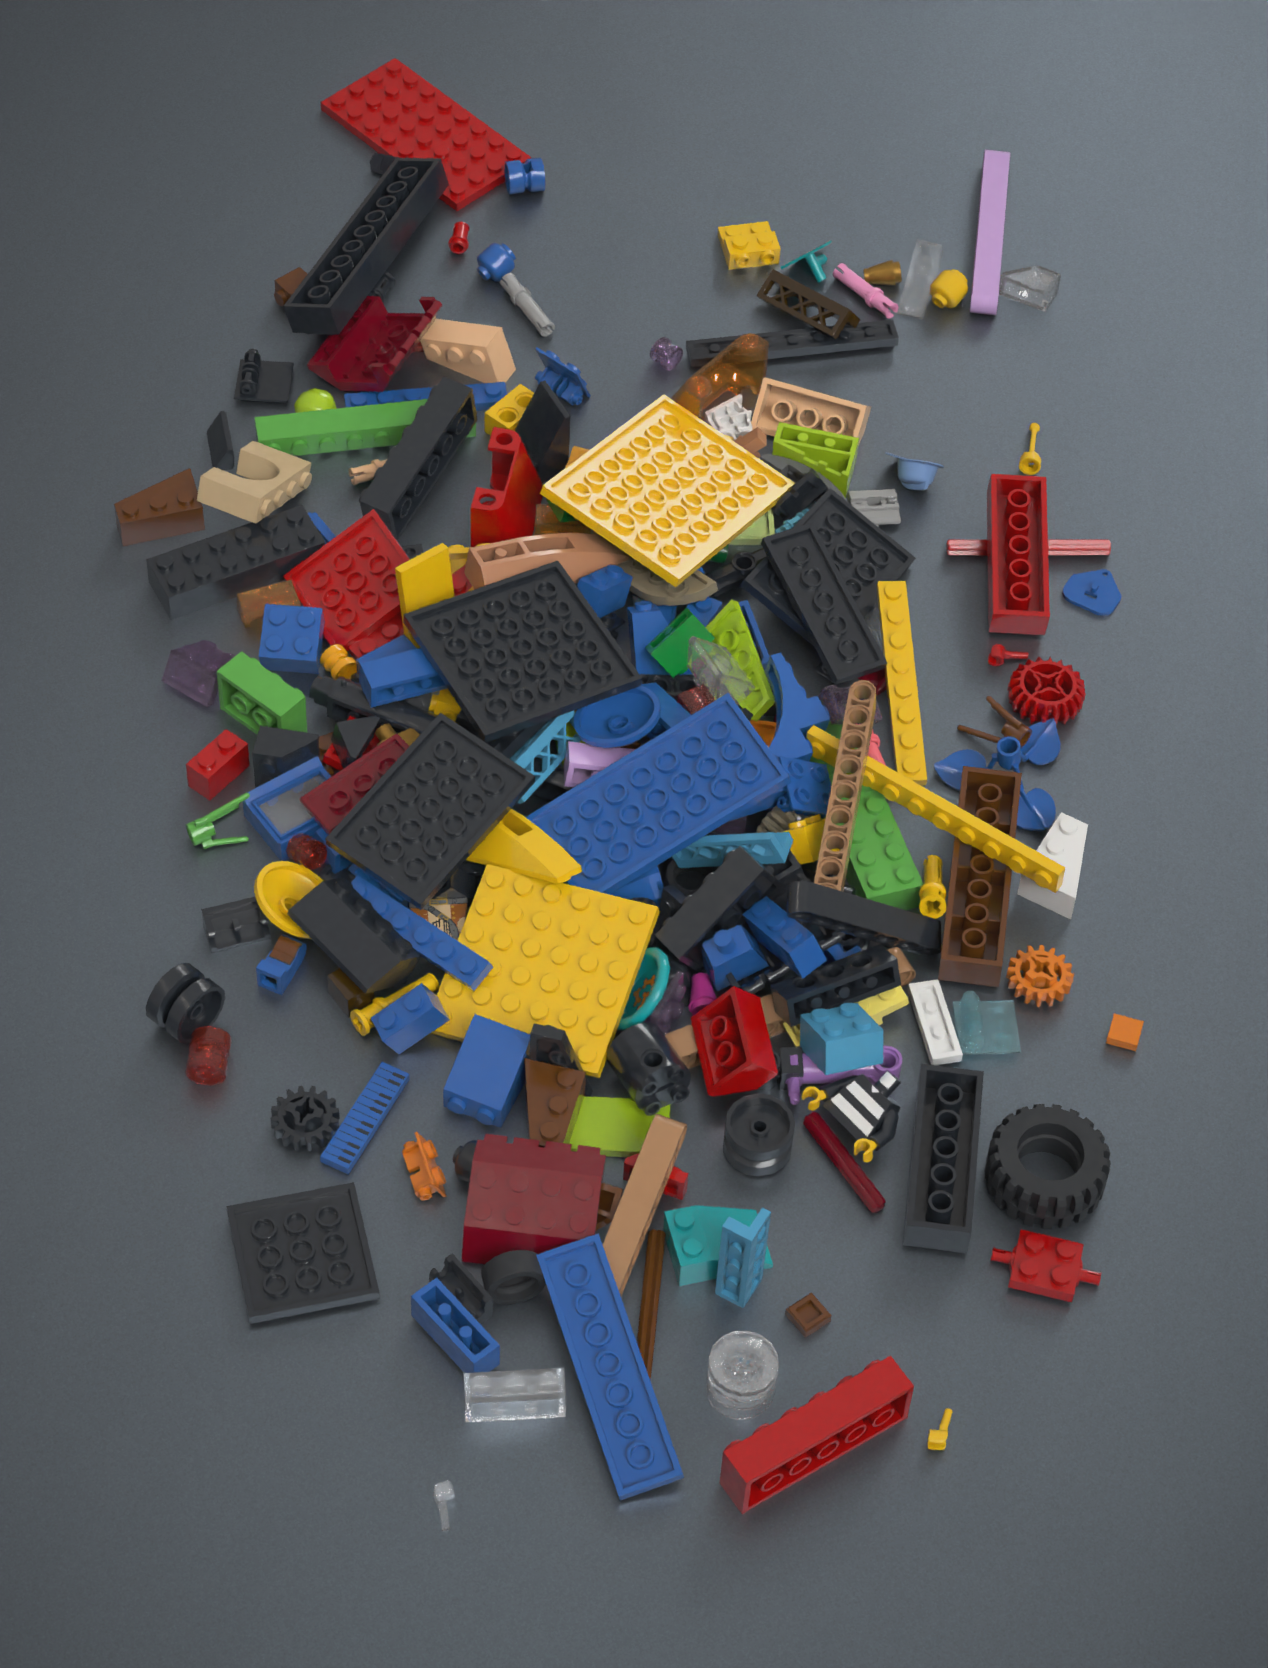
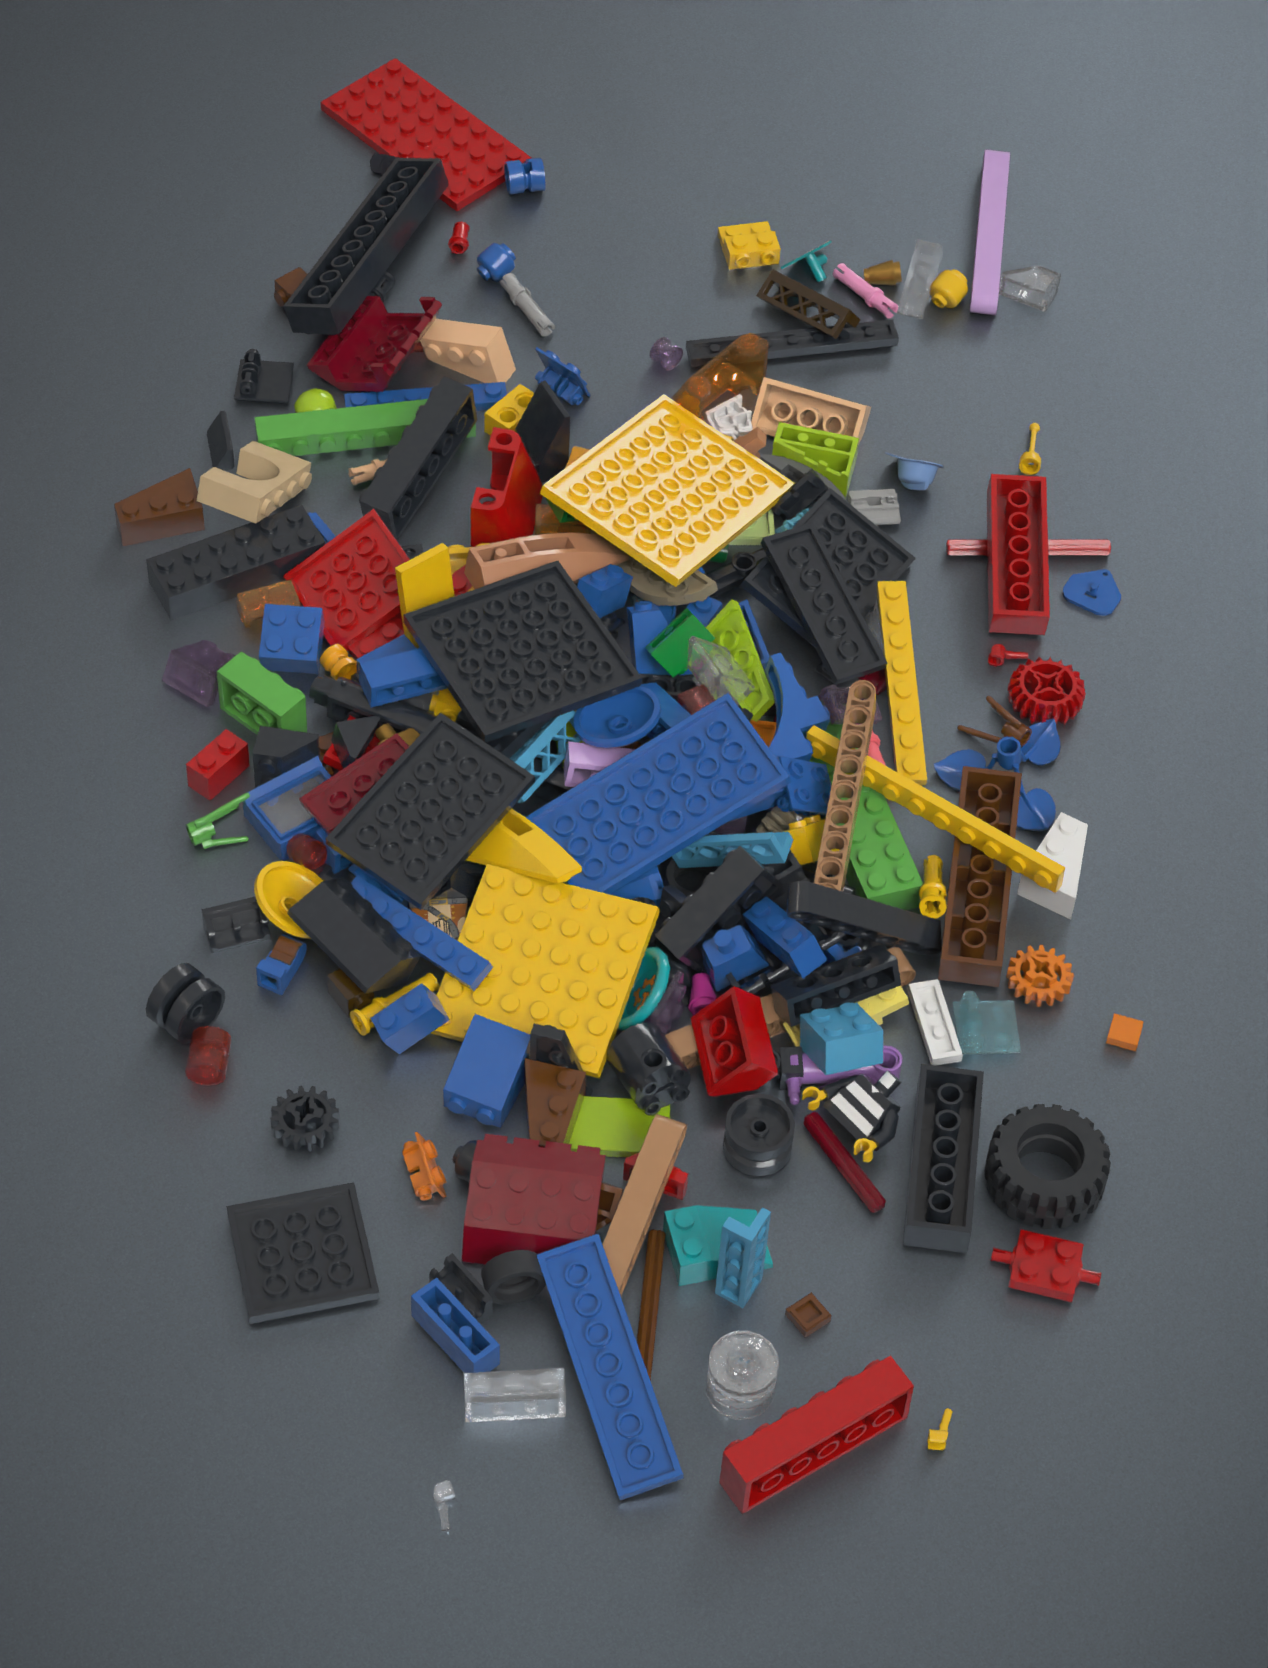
blue tile [320,1062,410,1175] -> none

